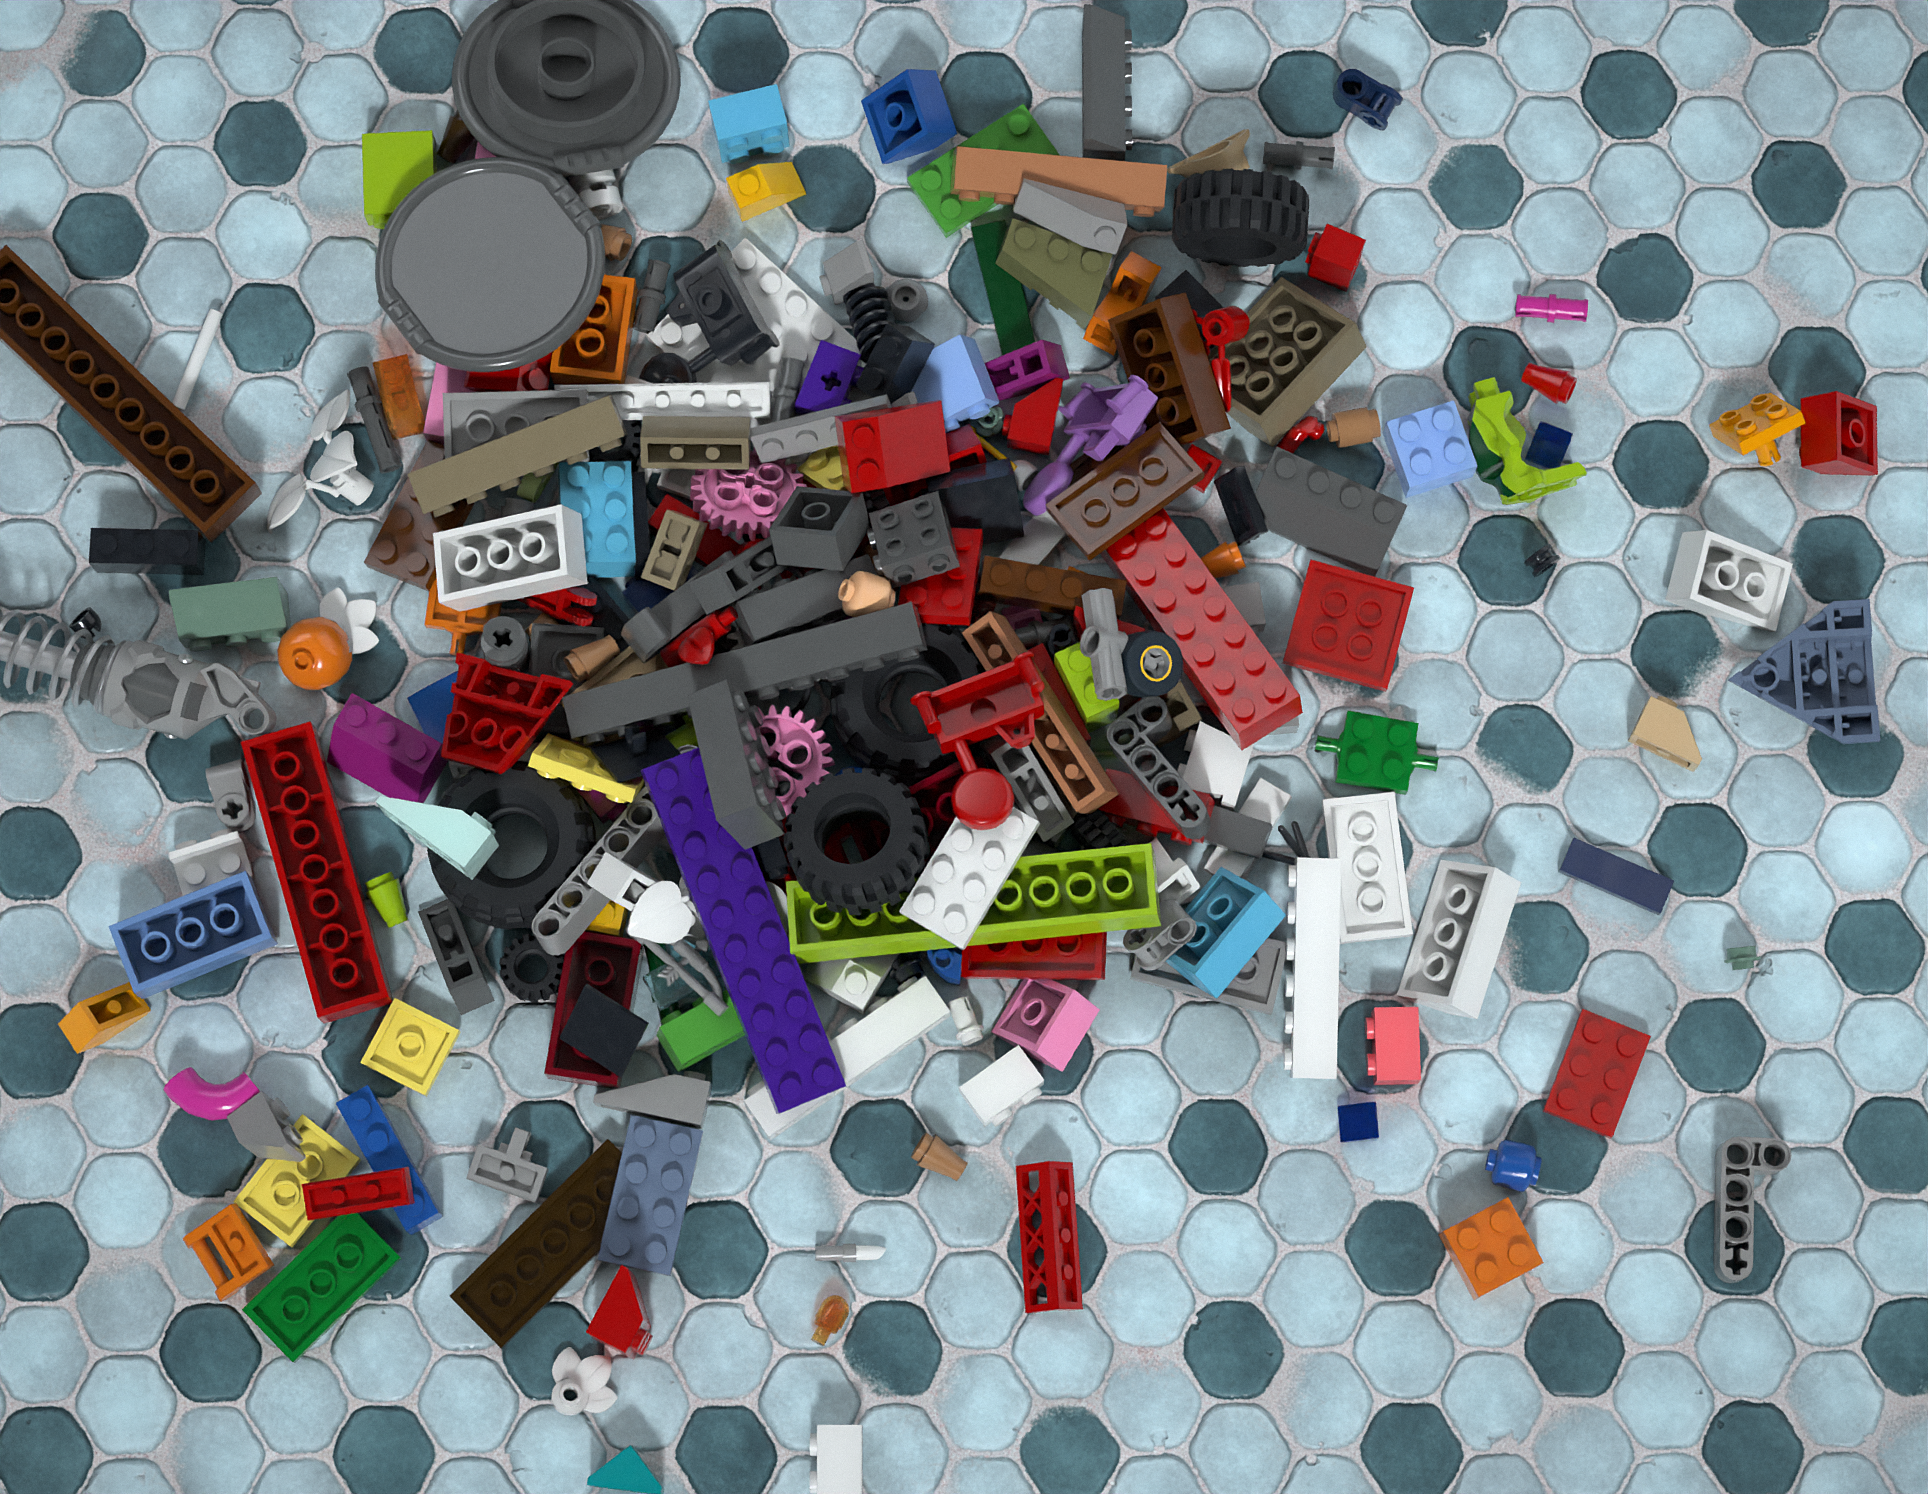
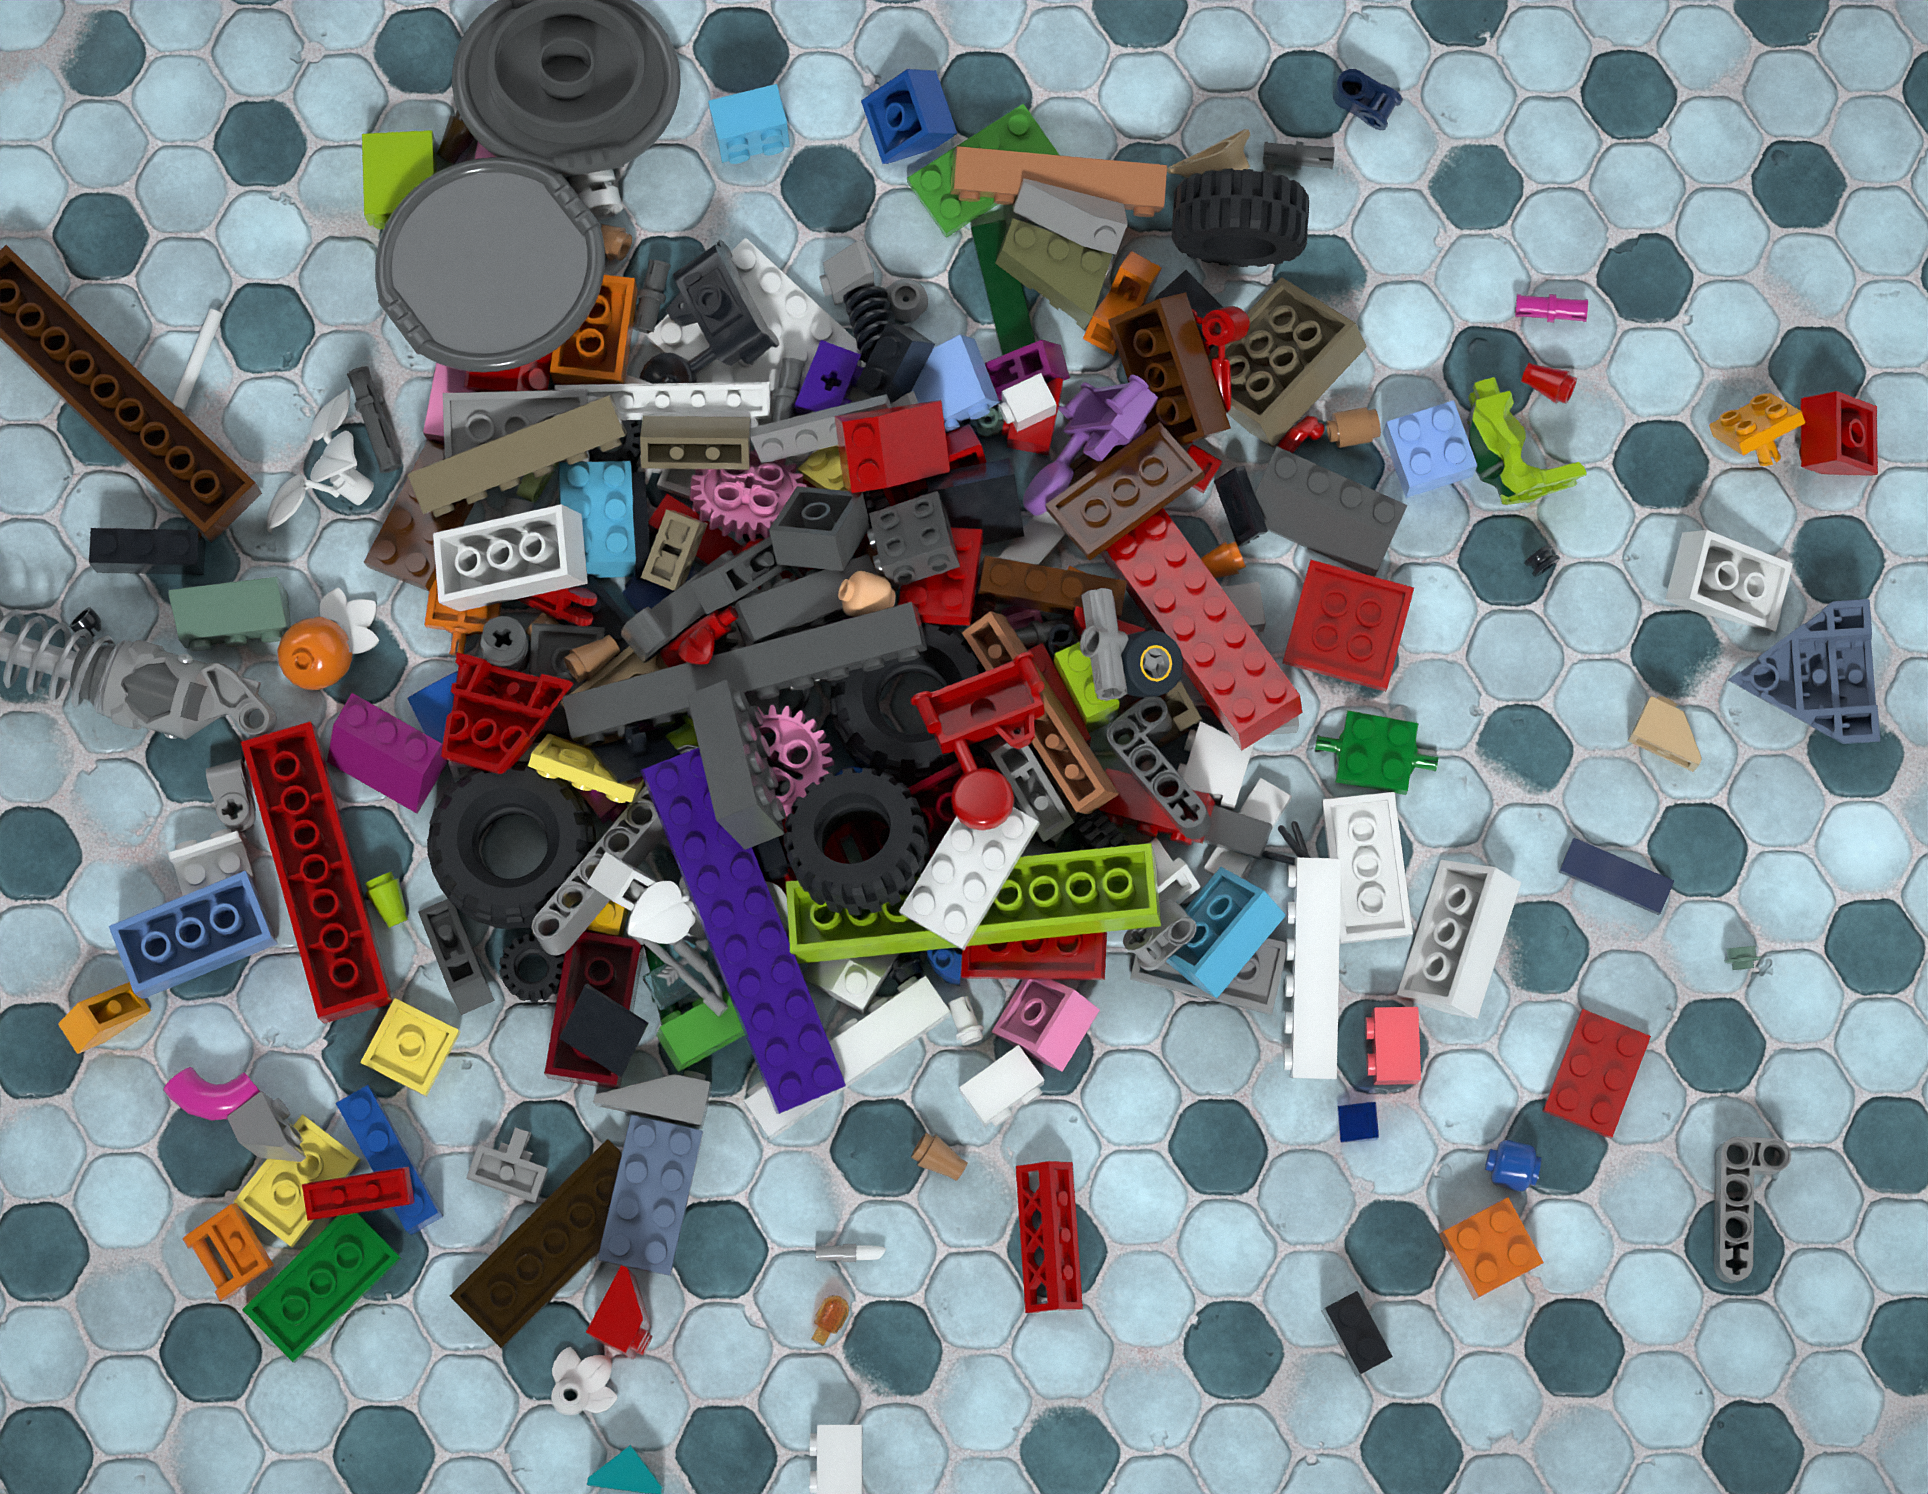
clear orange slope [372,354,425,440] -> none
light aqua slope [376,796,499,880] -> none
yellow slope [726,162,806,222] -> none
light grey hinge [970,425,1038,491] -> none
dark grey slope [1082,4,1132,161] -> none
red brick [1305,224,1366,292] -> none
clear blue slope [1525,421,1573,469] -> none
none -> white brick [999,373,1057,432]
none -> black brick [1321,1291,1393,1377]

